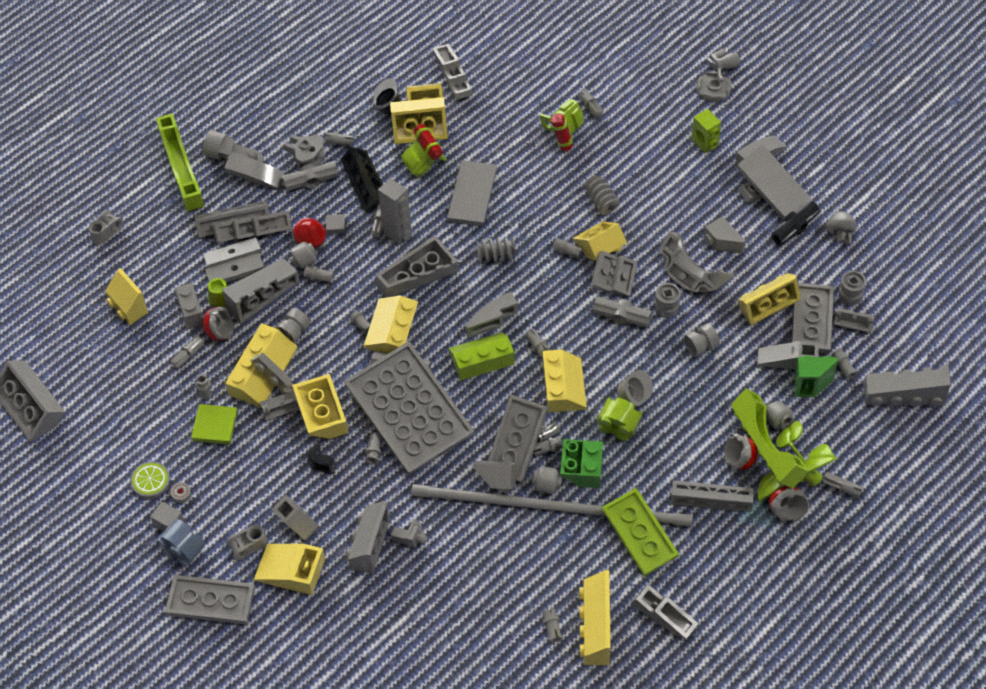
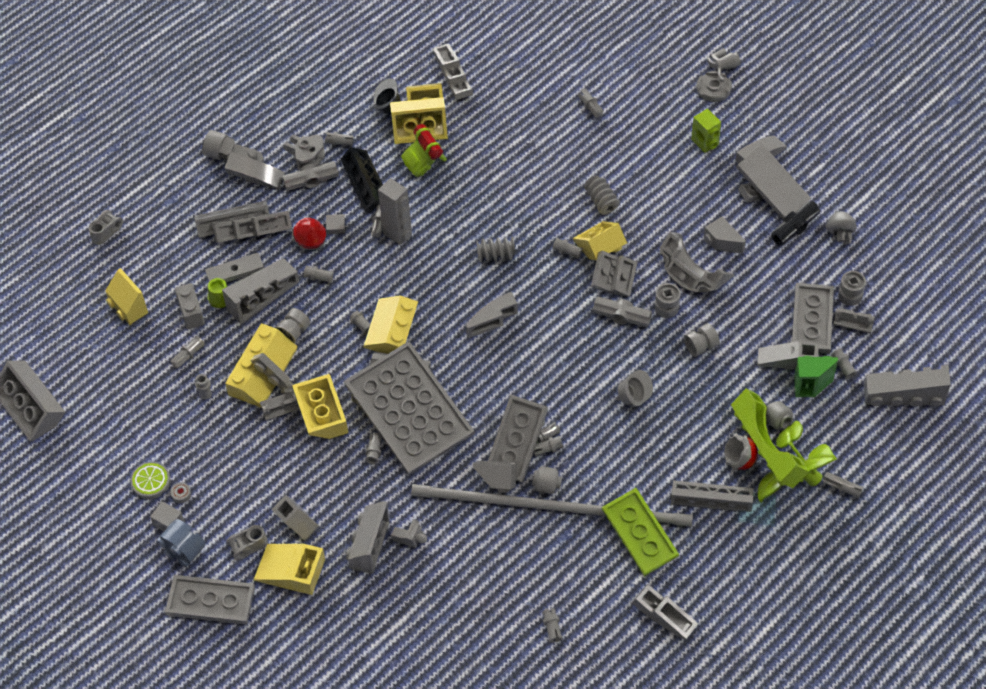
lime arch [155,113,204,211] -> none
lime tile [191,404,238,445] -> none
light grey hair [202,307,235,341] -> none
light grey tile [203,237,262,268] -> none
light grey head [289,242,318,269] -> none
black bracket [308,444,336,475] -> none
light grey wedge [376,236,458,298] -> none
light grey tile [447,160,497,226] -> none
lime slope [448,332,515,381] -> none
light grey pin [525,329,550,357] -> none
lime piece [539,99,584,151] -> none
light yellow slope [543,350,587,413] -> none
bright green slope [560,439,603,488] -> none
light yellow slope [579,570,611,665] -> none
lime brick [597,397,642,441] -> none
light yellow slope [738,273,801,325] -> none
light grey hair [769,486,810,522] -> none

